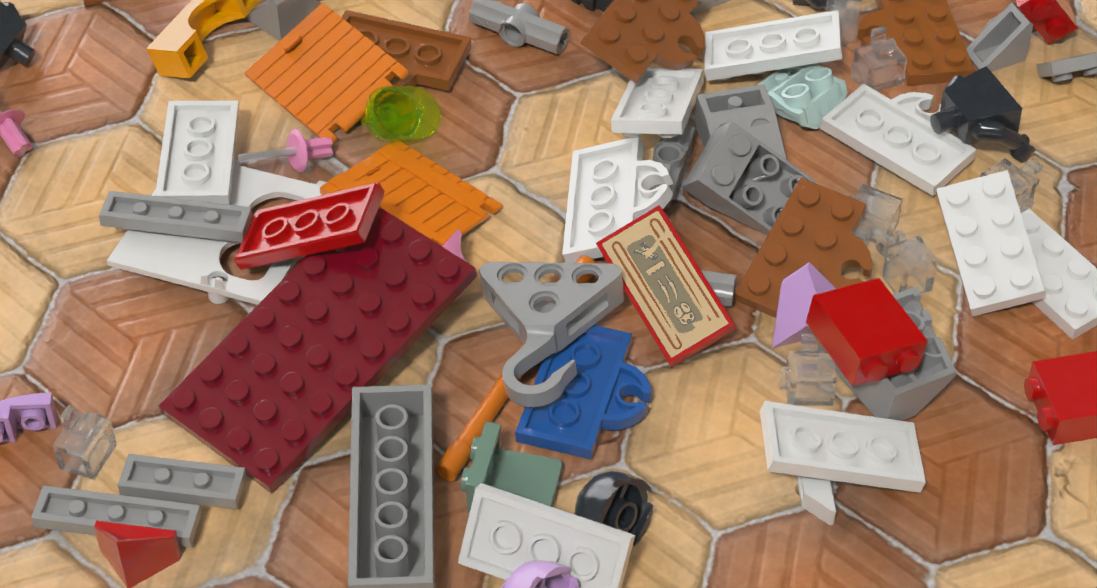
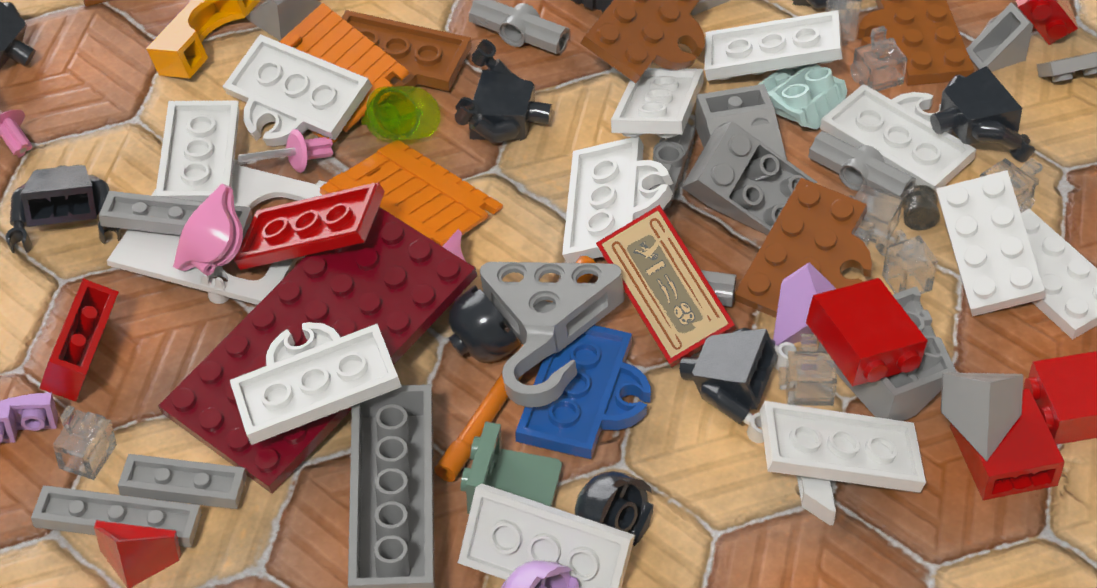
none -> black torso [5,165,121,253]
none -> red brick [39,278,119,402]
none -> bright pink hat [173,184,243,276]
none -> white plate [223,34,372,146]
none -> white plate [230,322,402,445]
none -> black cylinder [448,285,520,363]
none -> black torso [455,39,553,144]
none -> torso [679,328,797,443]
none -> light grey piece [808,131,916,205]
none -> clear smoke wheel [901,185,940,231]
none -> light grey slope [941,372,1023,461]
none -> red brick [950,389,1065,500]

